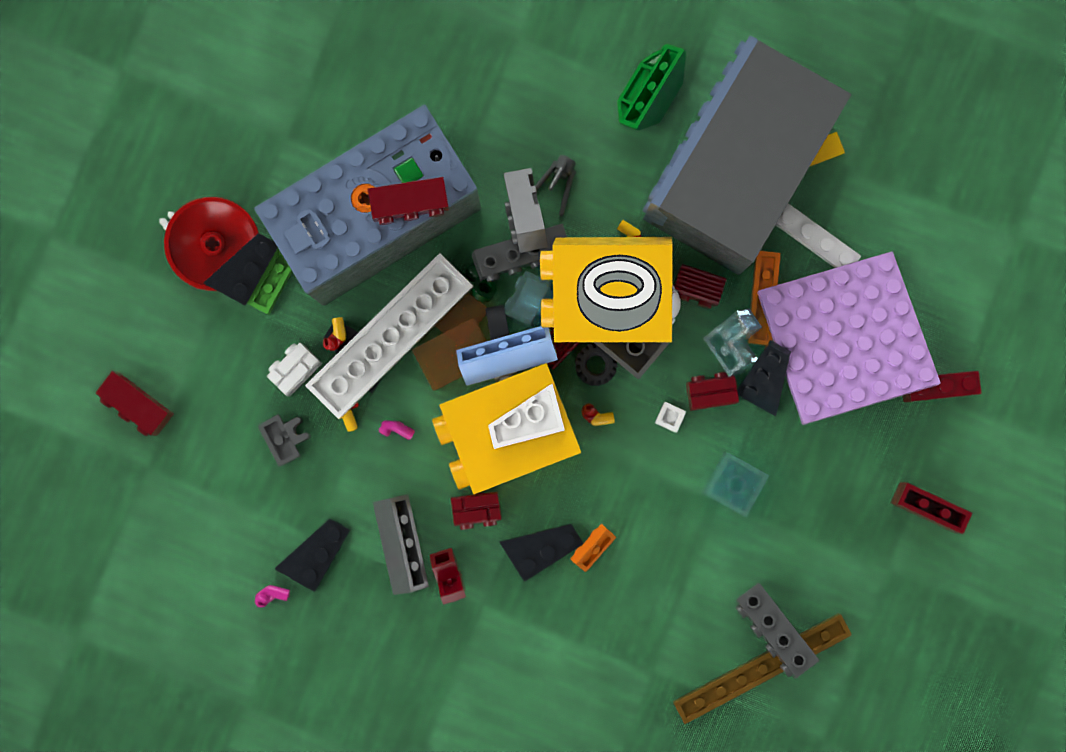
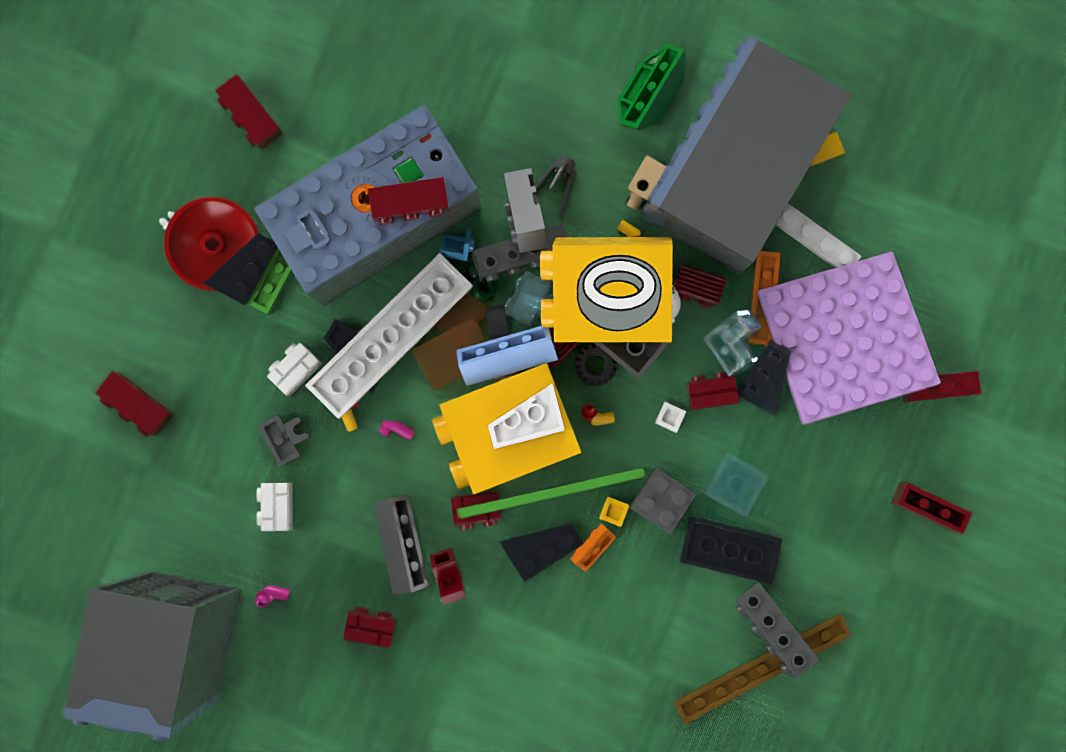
black wing [274,518,351,592] -> none
arm [323,317,346,351] -> none
none -> dark grey piece [63,571,241,741]
none -> dark red brick [215,74,283,150]
none -> white brick [257,483,293,531]
none -> dark red brick [343,606,397,648]
none -> dark azure bracket [440,229,475,261]
none -> bright green tile [456,468,645,518]
none -> yellow plate [599,496,629,527]
none -> tan torso [625,155,666,211]
none -> flat silver brick [629,468,696,534]
none -> black plate [679,516,783,585]

